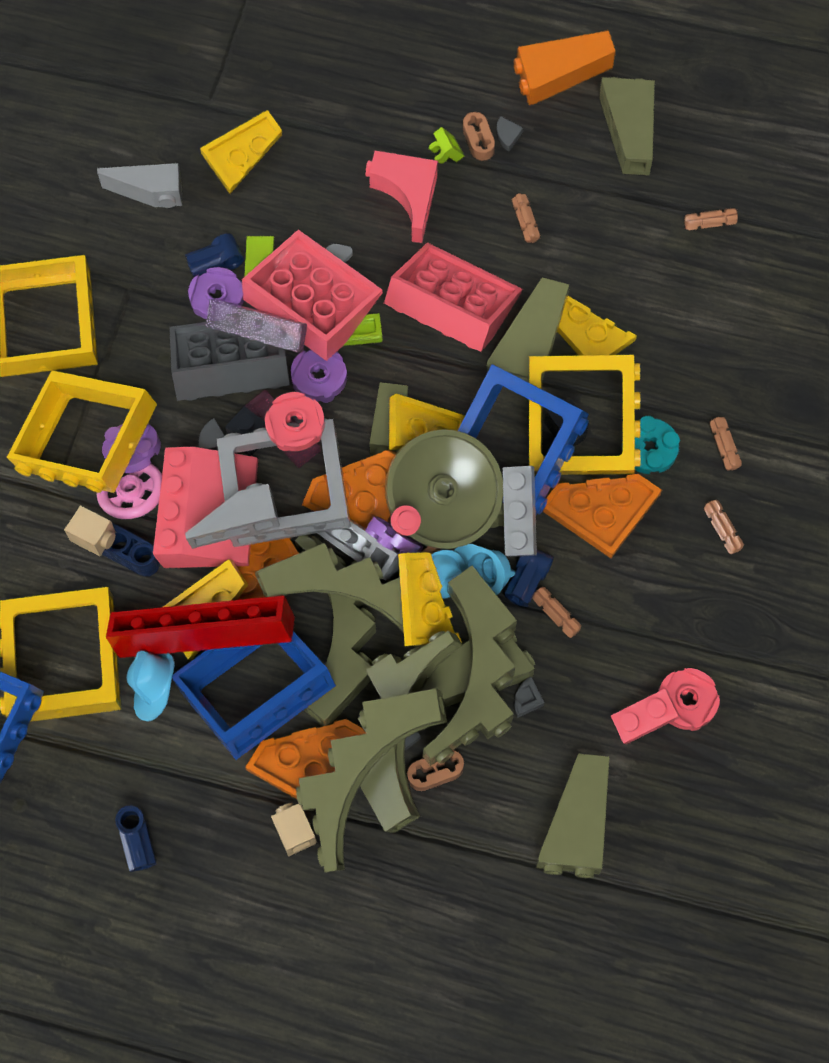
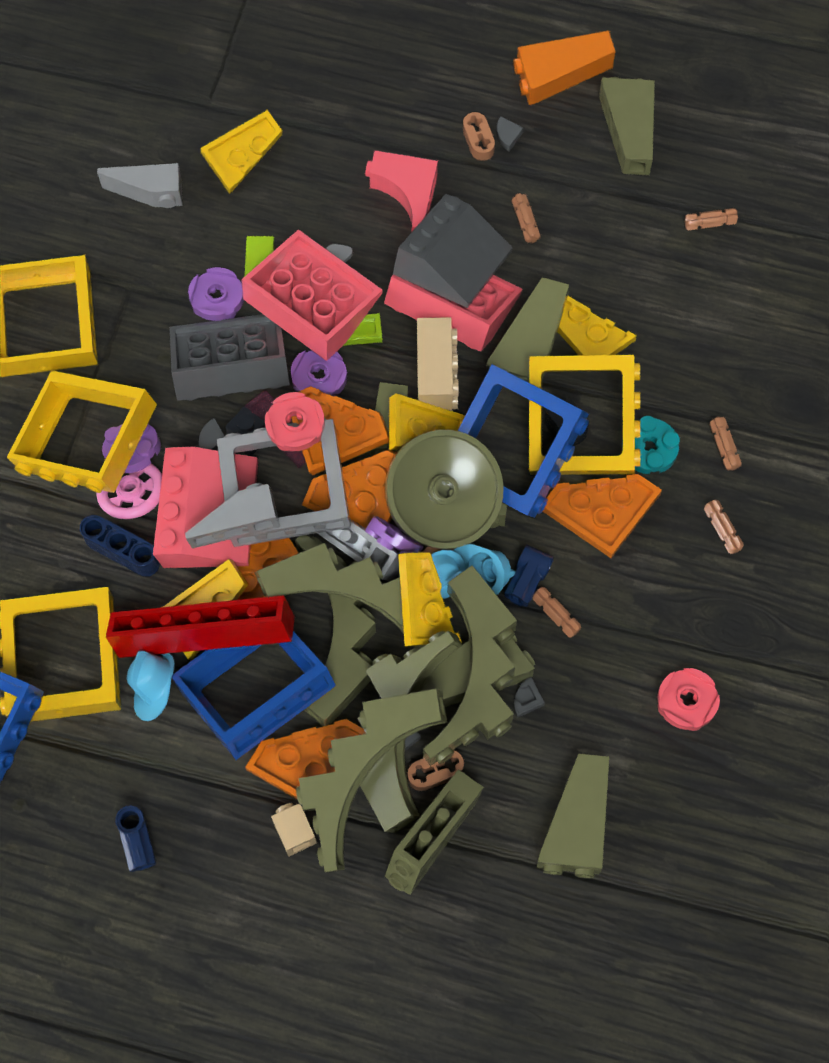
tan brick [64,506,116,556] -> none
dark blue piece [185,234,244,277] -> none
clear purple tile [206,299,307,353] -> none
coral plate [390,506,421,536] -> none
lime tile [429,127,464,164] -> none
light grey plate [503,466,537,557] -> none
coral plate [611,689,681,744] -> none
none -> orange plate [291,386,389,475]
none -> olive slope [385,769,484,895]
none -> dark grey slope [393,194,513,308]
none -> tan brick [417,318,459,411]

